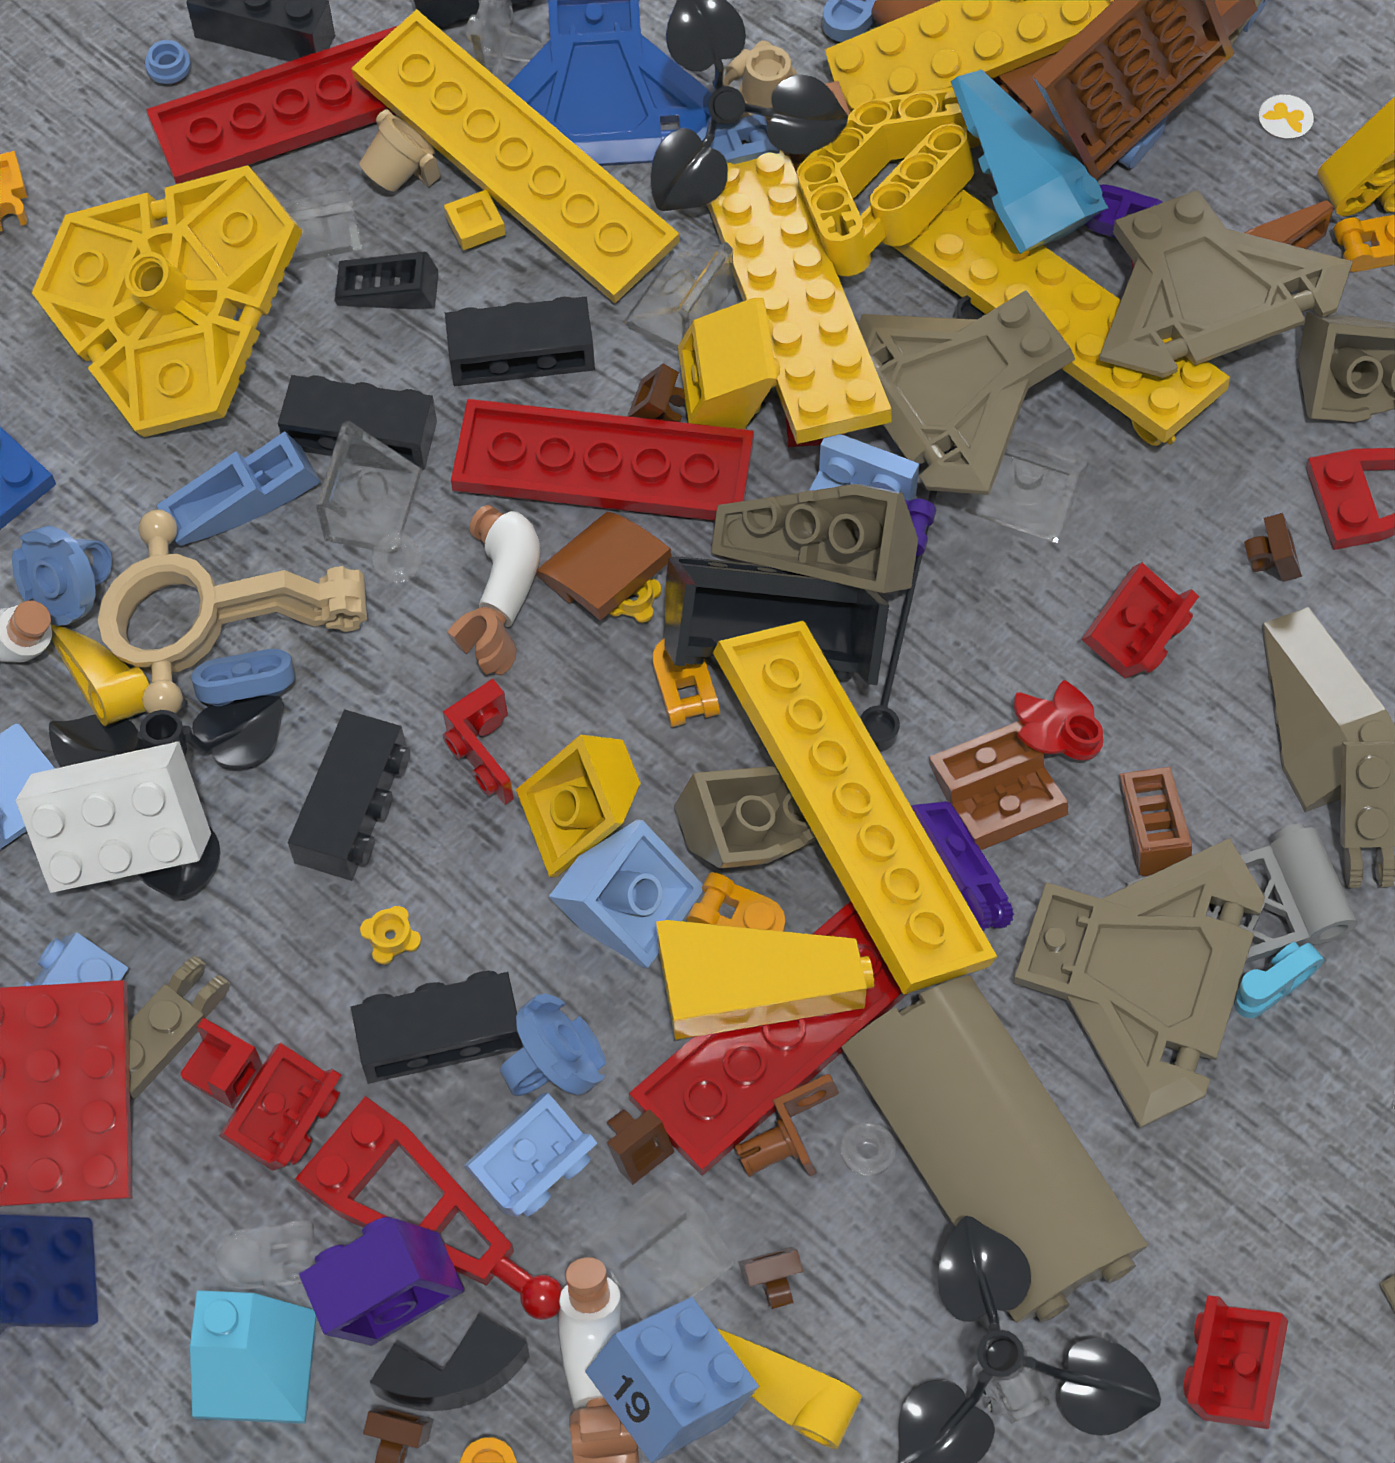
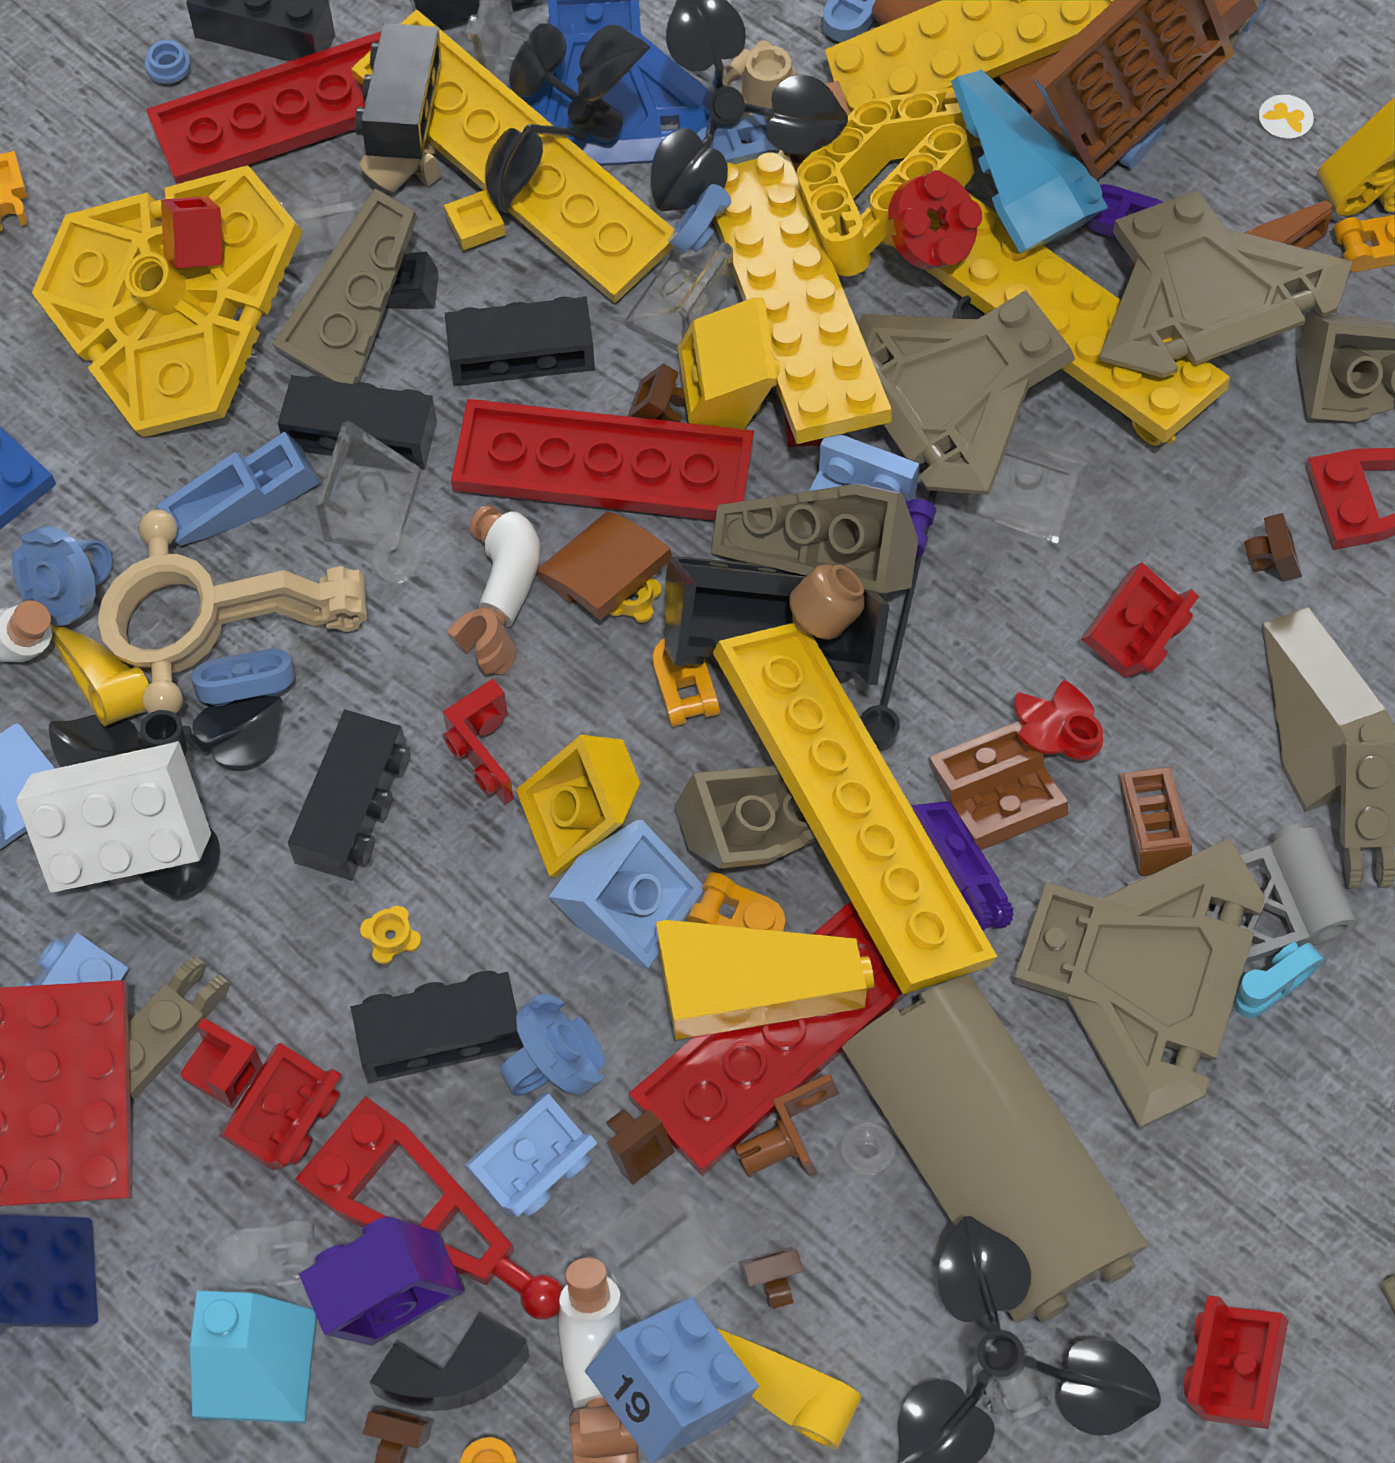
none -> red panel [161,196,222,269]
none -> dark tan wing [272,188,417,384]
none -> brick [355,23,442,159]
none -> black plant [485,23,651,213]
none -> medium blue plate [668,184,731,254]
none -> medium nougat head [790,564,865,640]
none -> red plate [888,170,982,270]

